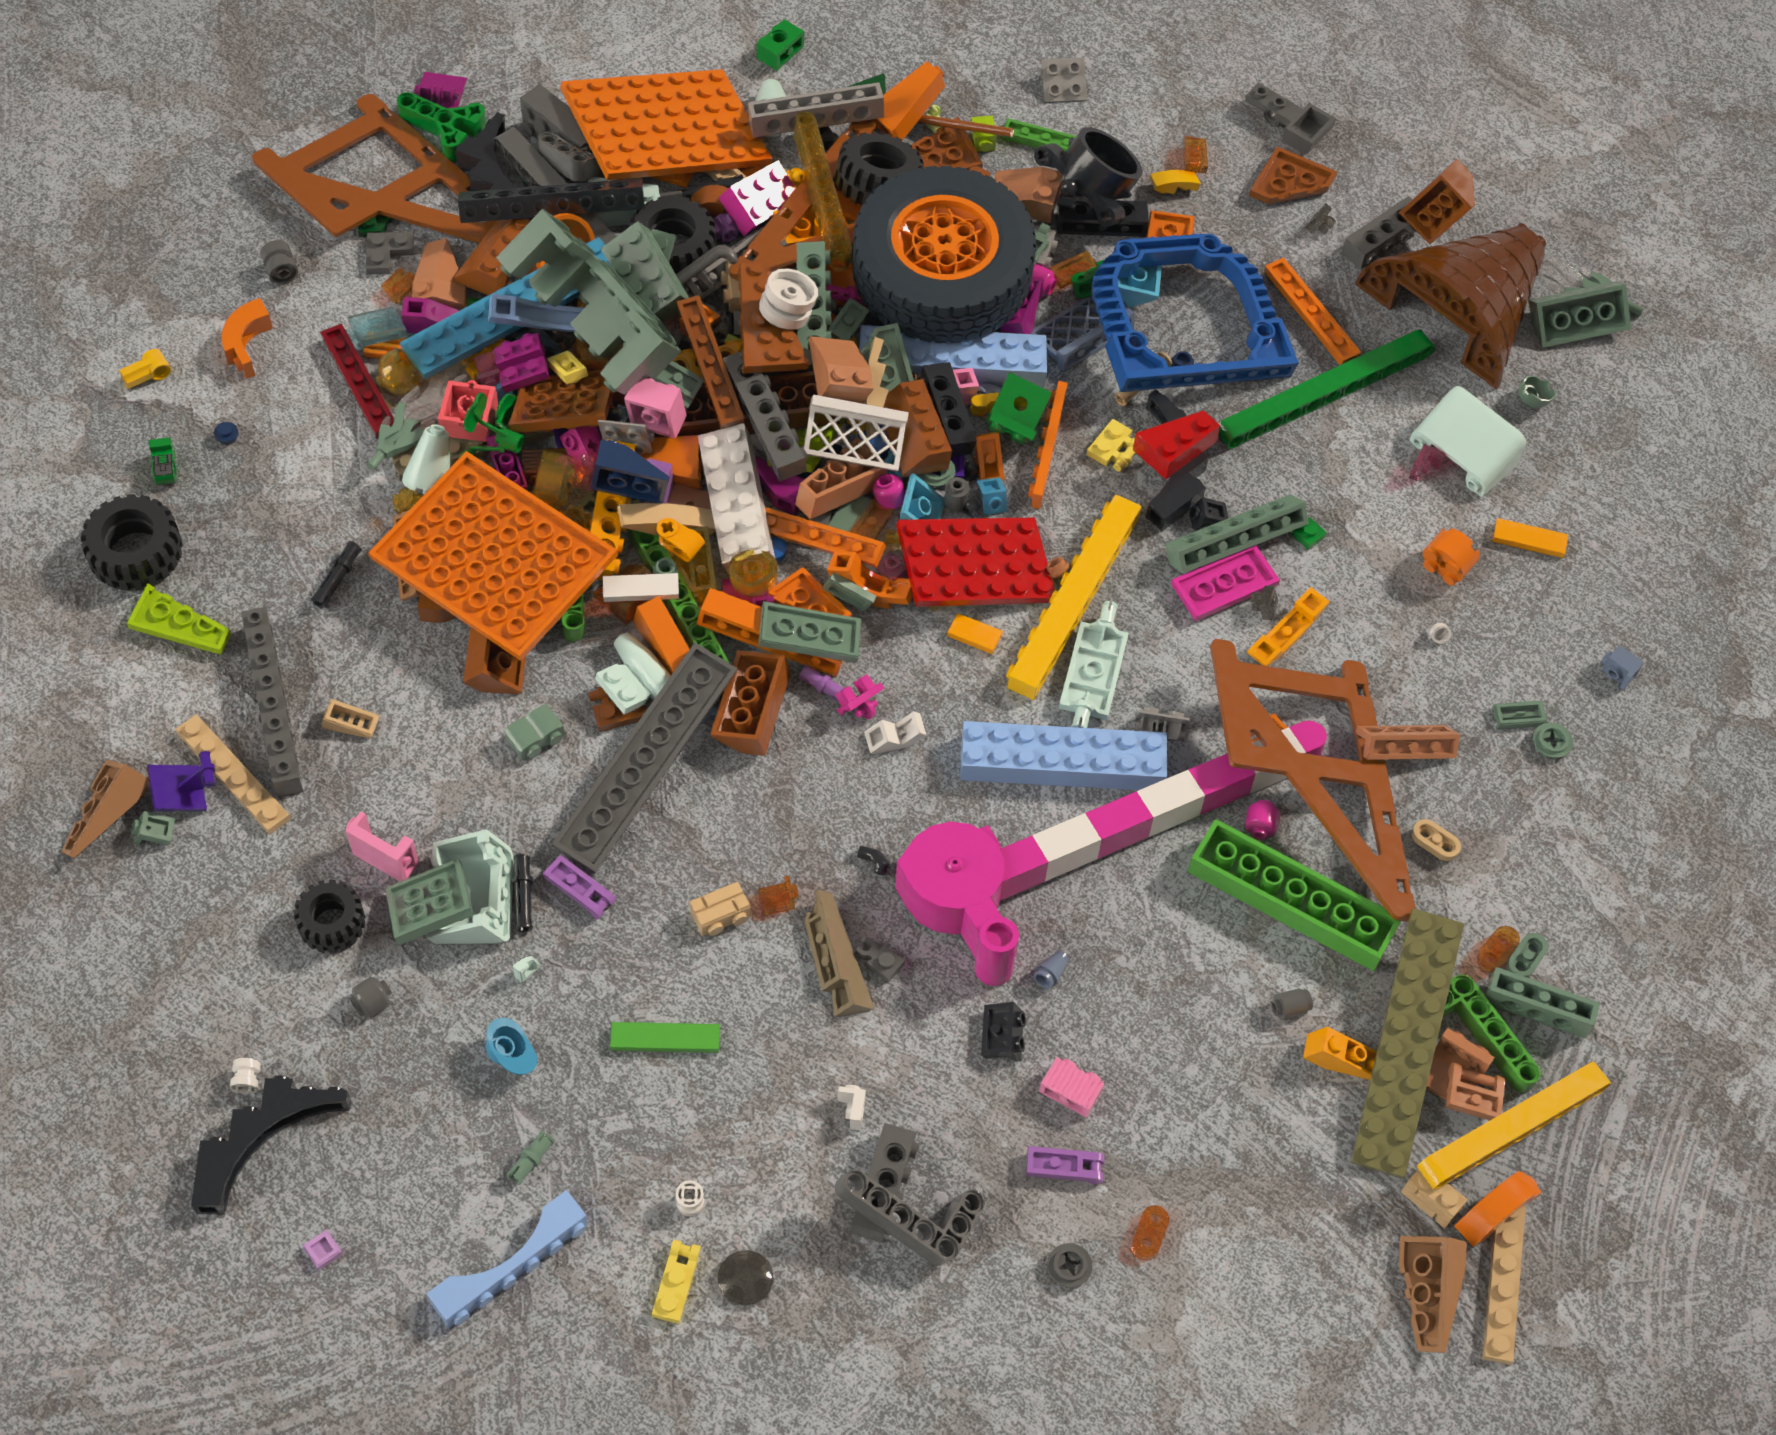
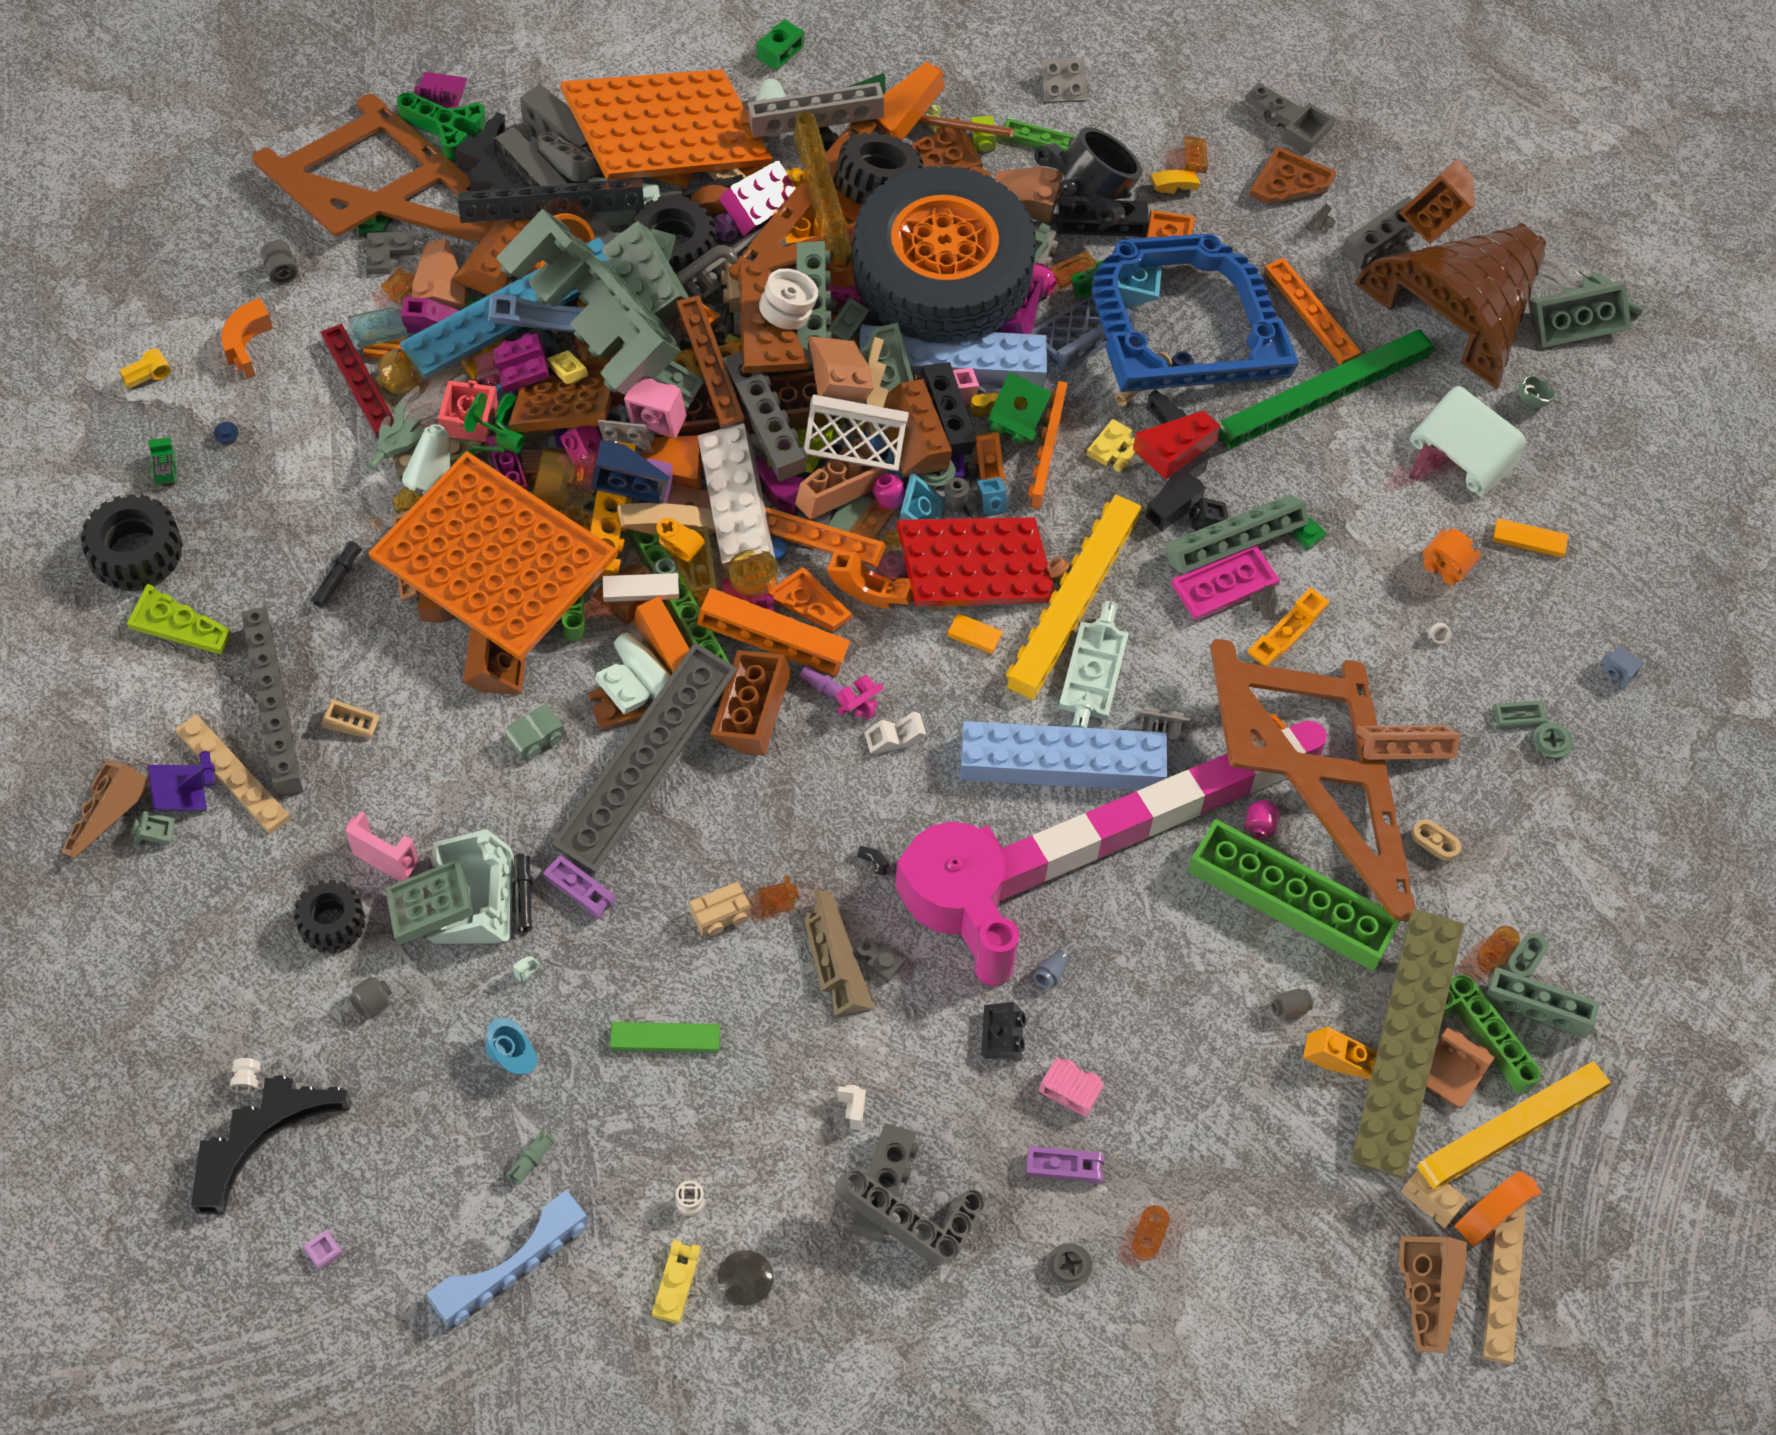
sand green tile [758,601,861,663] -> none
sand green tile [822,572,876,612] -> none
nougat plate [1446,1062,1505,1121] -> none

